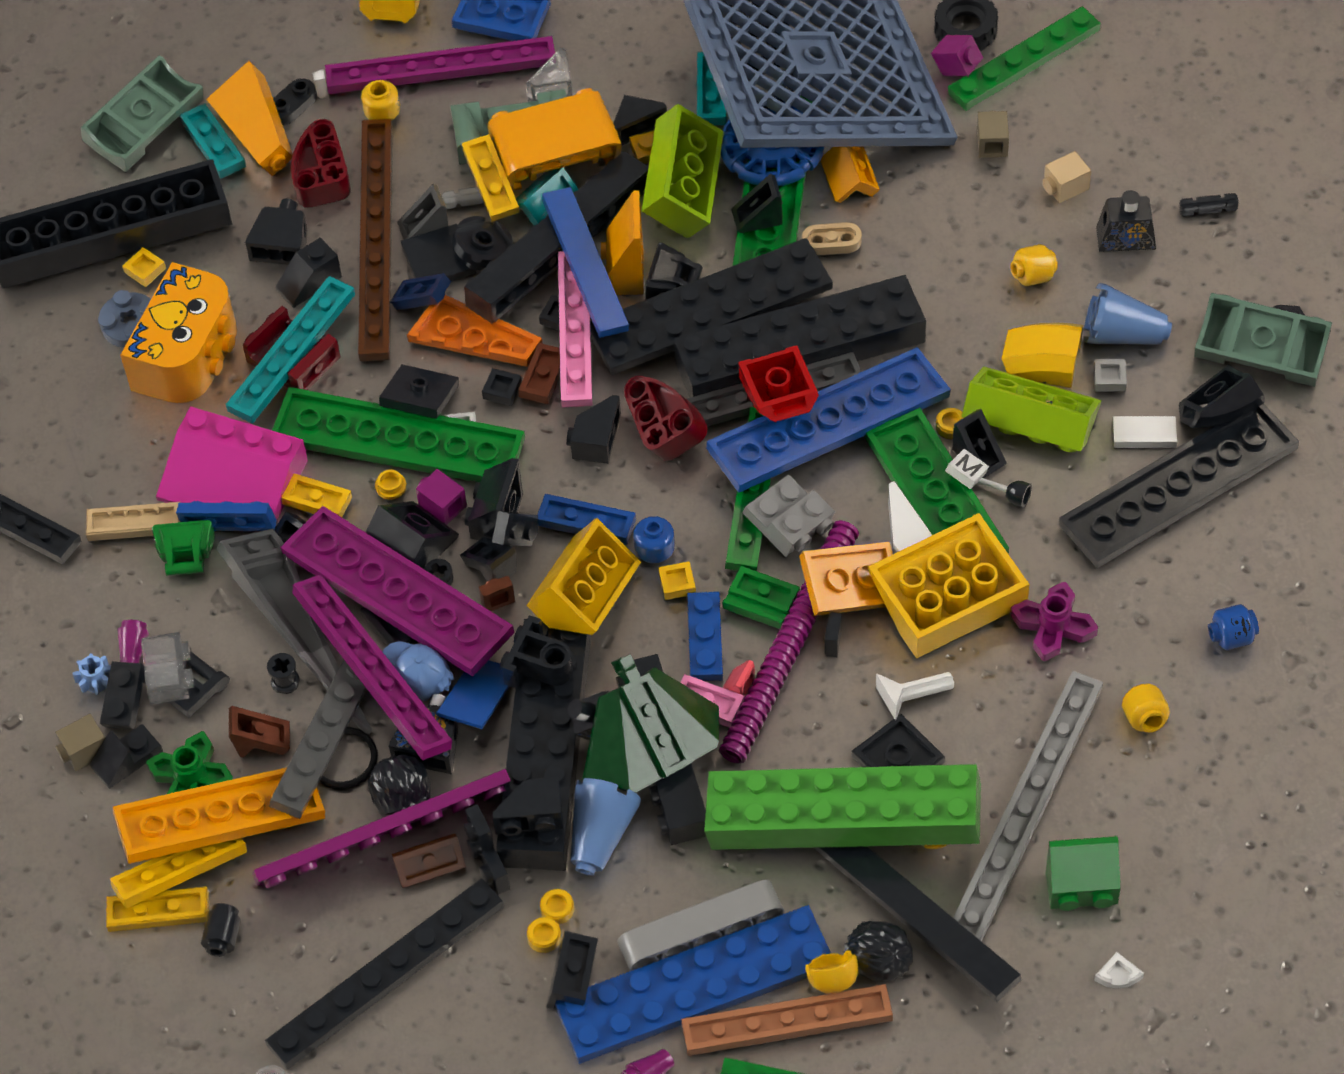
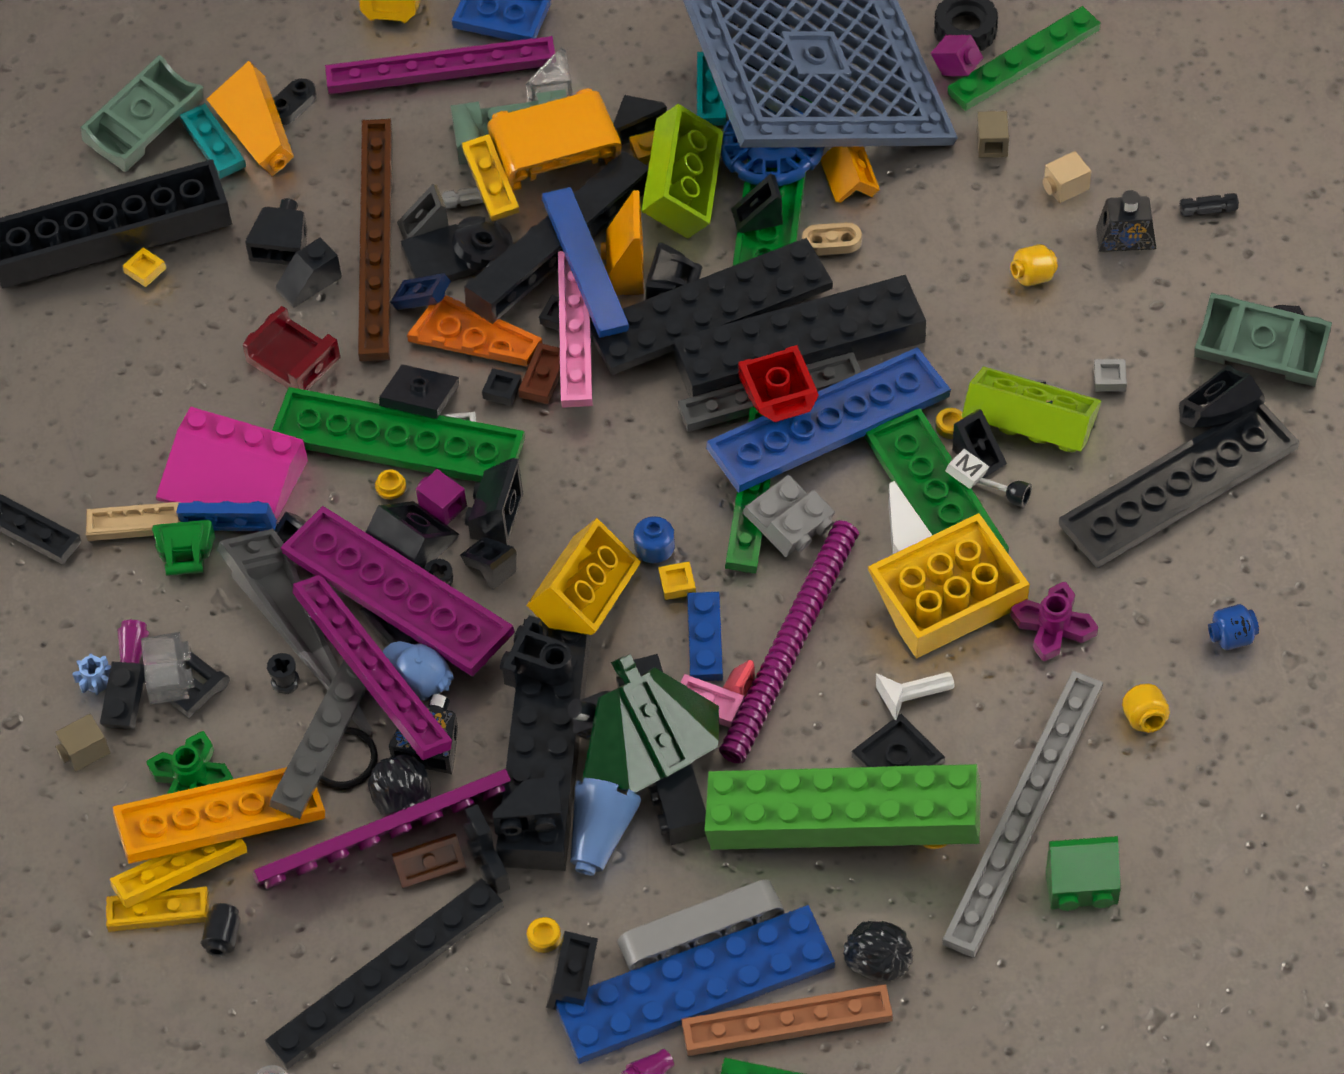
black slope [90,724,163,789] -> none
sand blue plate [98,290,151,348] -> none
light orange brick [120,262,237,403] -> none
teal plate [226,276,355,424] -> none
copper slope [229,706,290,758] -> none
yellow plate [281,473,352,517] -> none
dark red beam [291,119,351,208] -> none
white tile [313,69,329,99] -> none
yellow head [361,80,400,120] -> none
blue piece [436,660,510,729] -> none
copper plate [479,575,515,611] -> none
black plate [492,511,538,546] -> none
teal panel [516,167,579,226] -> none
blue plate [537,494,636,545] -> none
yellow tile [540,889,574,924] -> none
black slope [566,395,621,464] -> none
dark red beam [624,376,708,461] -> none
green plate [722,566,800,629] -> none
light orange plate [799,542,893,616] -> none
yellow hair [805,950,858,993] -> none
black tile [813,846,1022,1003] -> none
black tile [825,612,842,658] -> none
yellow slope [1001,322,1083,388] -> none
medium blue cone [1083,283,1172,345] -> none
white tile [1094,952,1144,988] -> none
white tile [1112,416,1177,448] -> none

